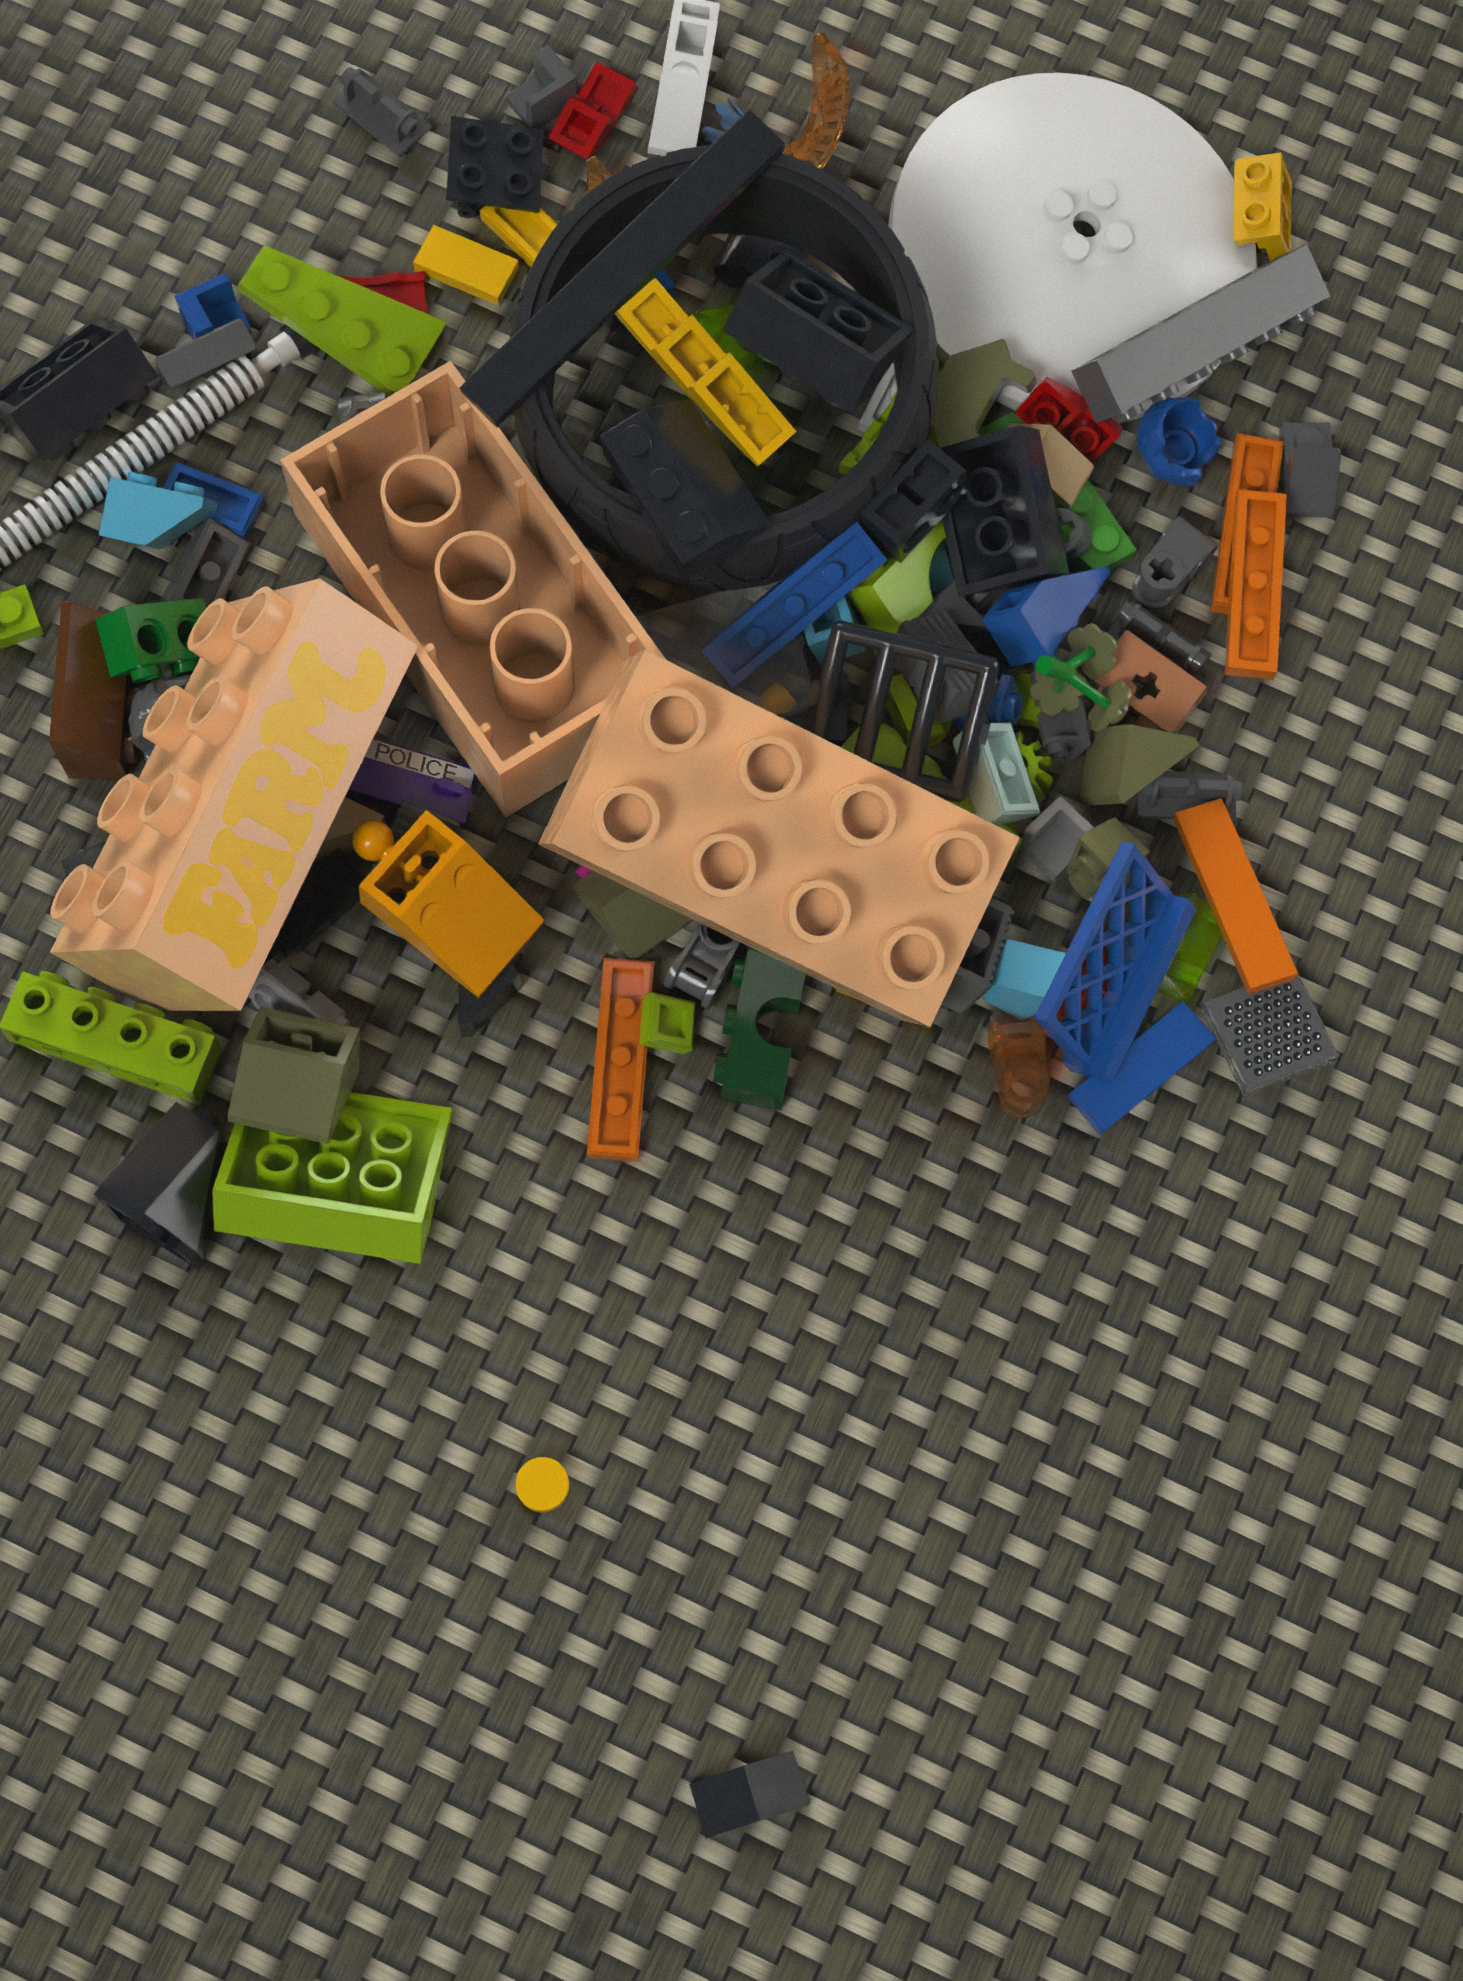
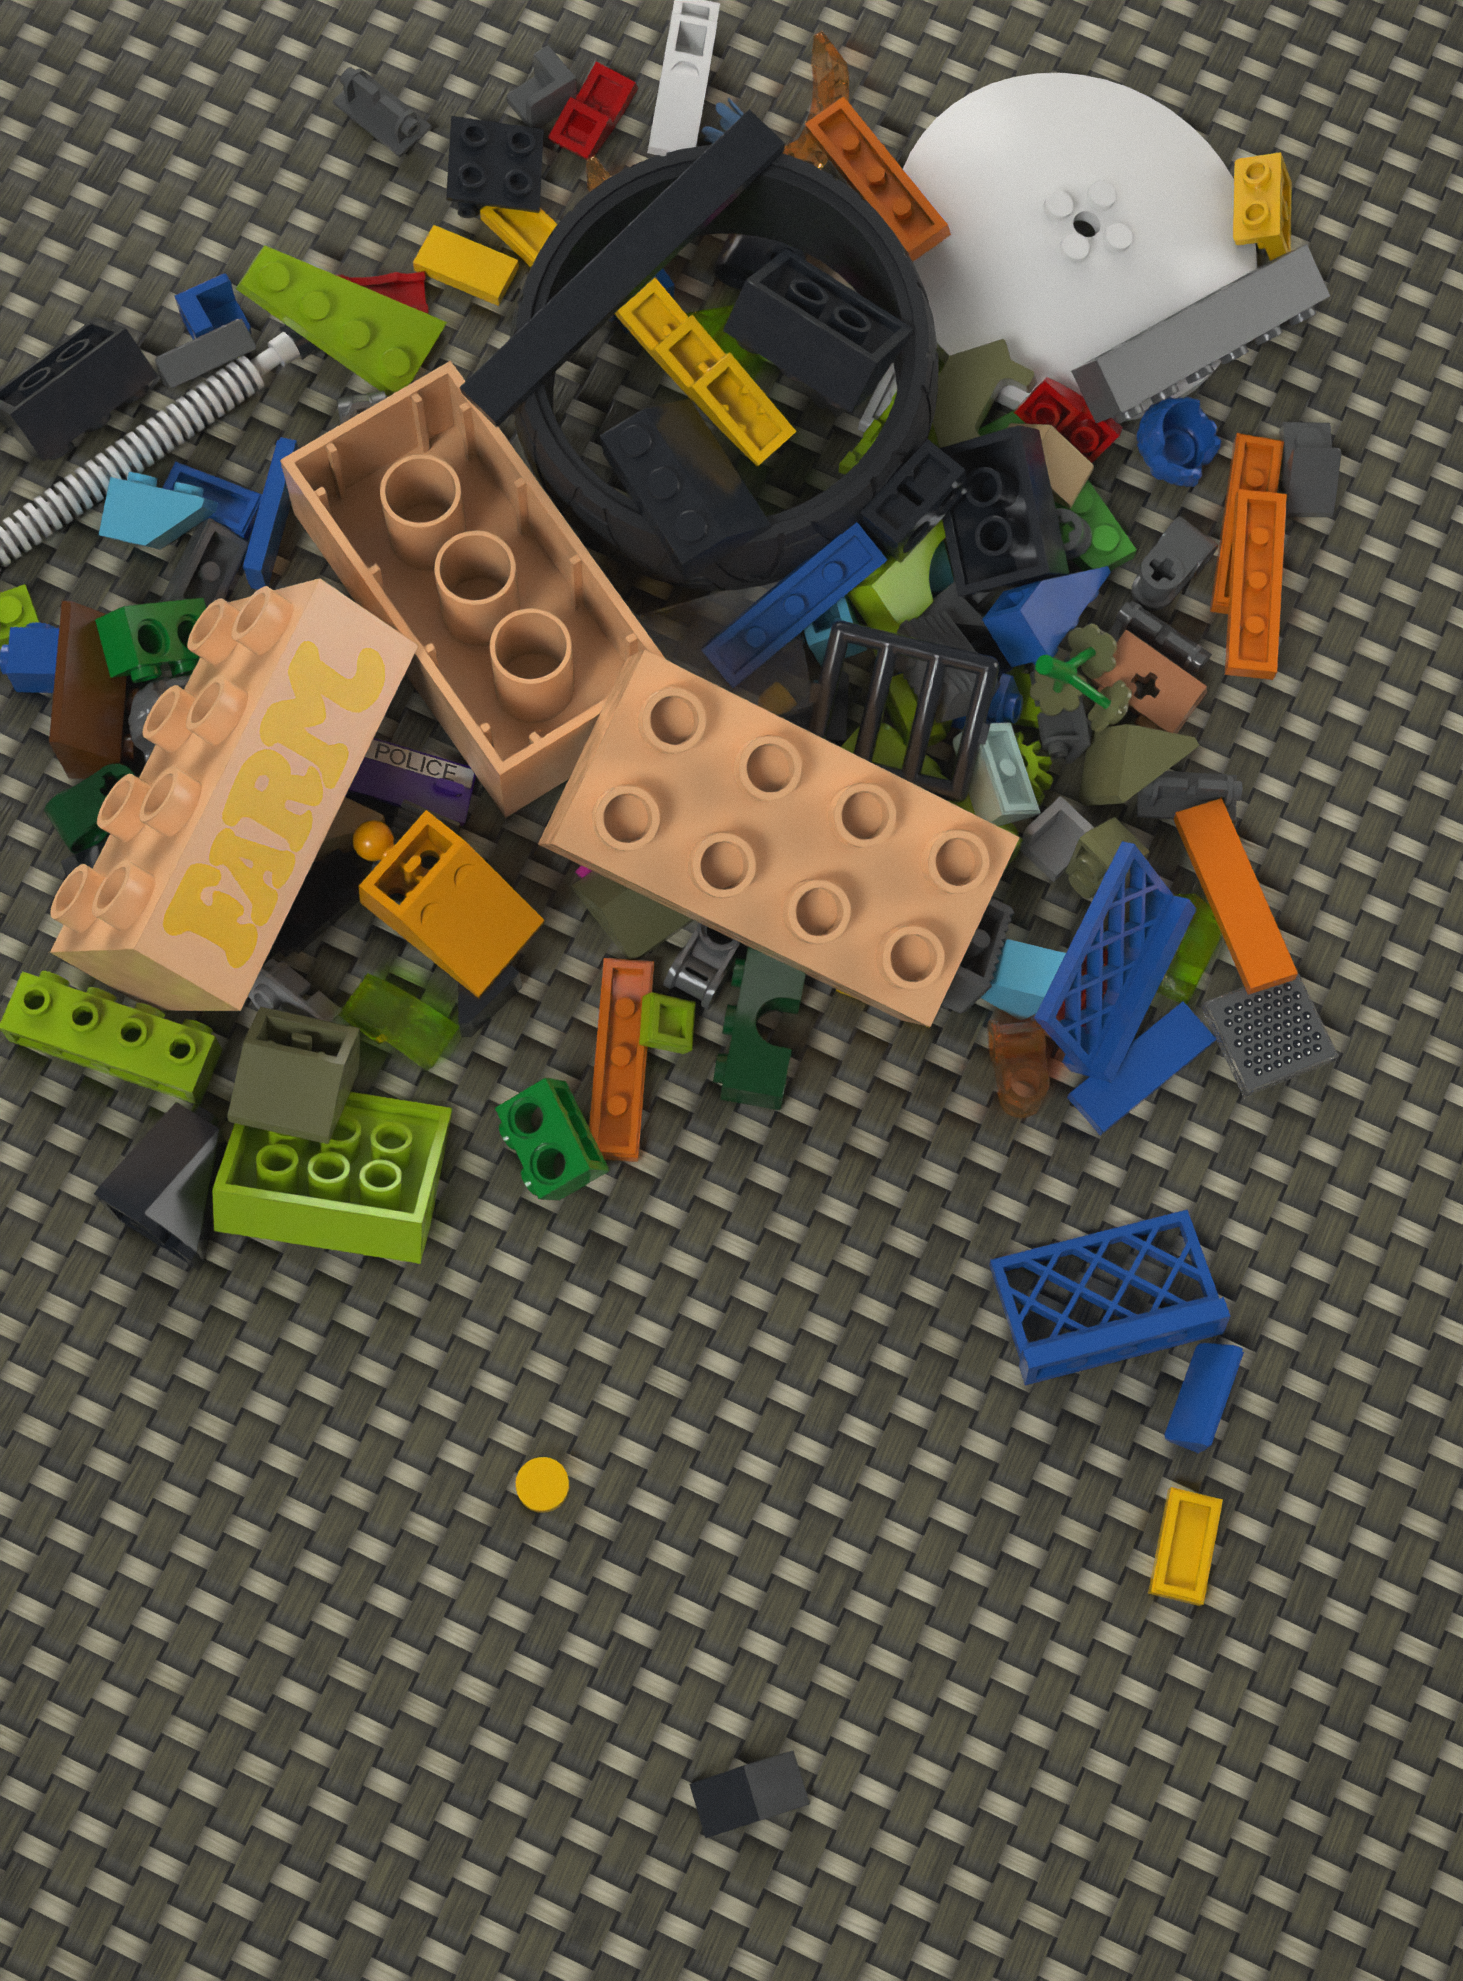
none -> blue brick [0,622,59,693]
none -> dark green piece [44,764,135,854]
none -> blue tile [243,437,299,590]
none -> clear neon green slope [338,973,459,1071]
none -> green brick [495,1078,610,1201]
none -> orange plate [805,96,951,262]
none -> blue fence [989,1209,1231,1385]
none -> yellow tile [1148,1487,1223,1606]
none -> blue slope [1164,1343,1244,1454]

